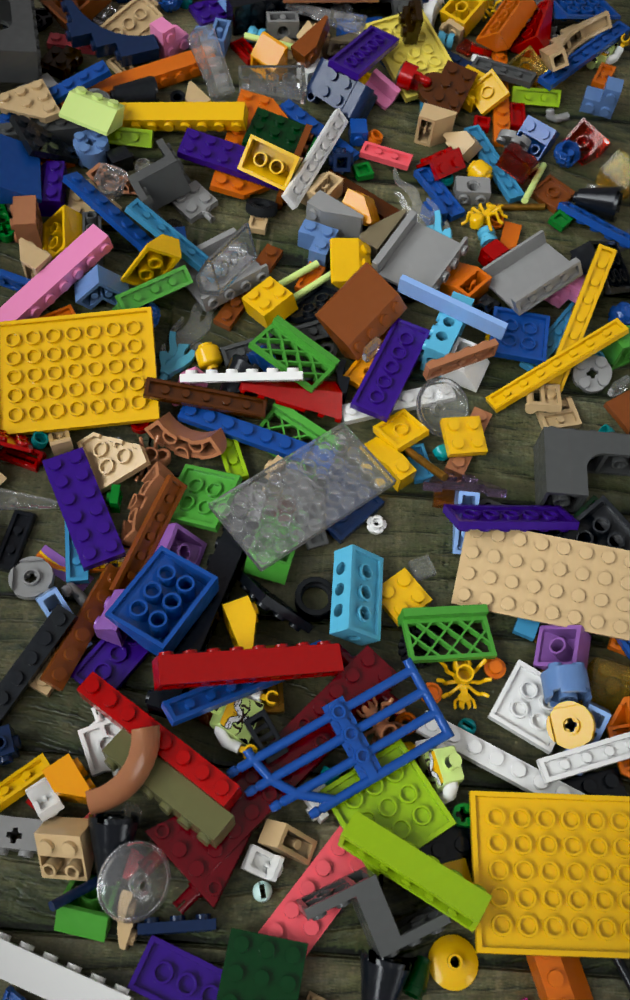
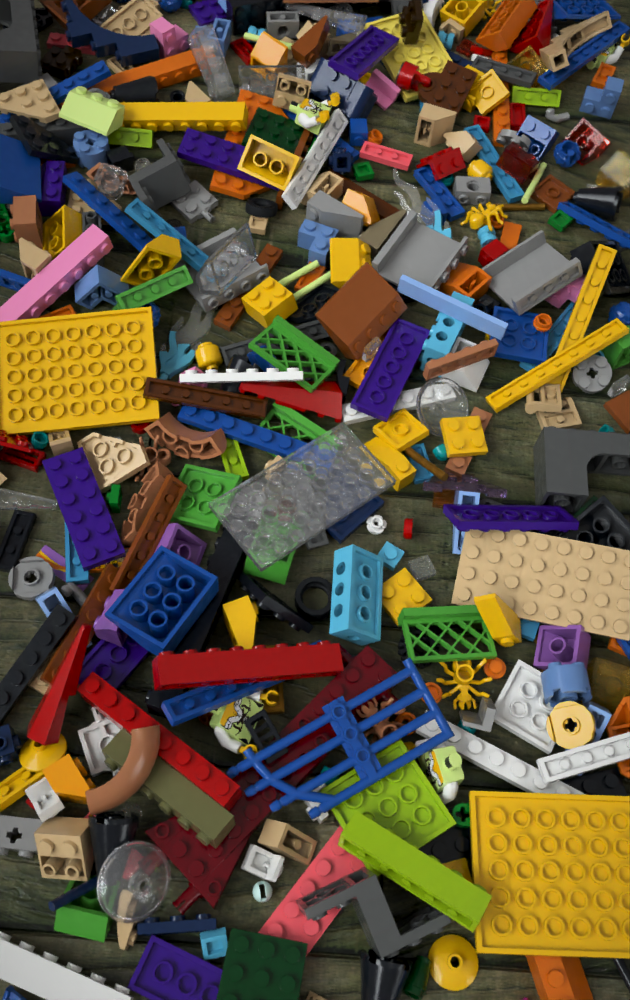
none -> yellow dish [19,733,67,772]
none -> red wedge [27,623,92,746]
none -> medium azure plate [200,927,228,961]
none -> tan slope [272,72,312,110]
none -> torso [288,92,340,135]
none -> medium azure plate [378,541,405,571]
none -> red tile [403,518,413,540]
none -> light grey panel [459,696,496,733]
none -> yellow slope [474,593,522,647]
none -> orange plate [533,313,552,332]

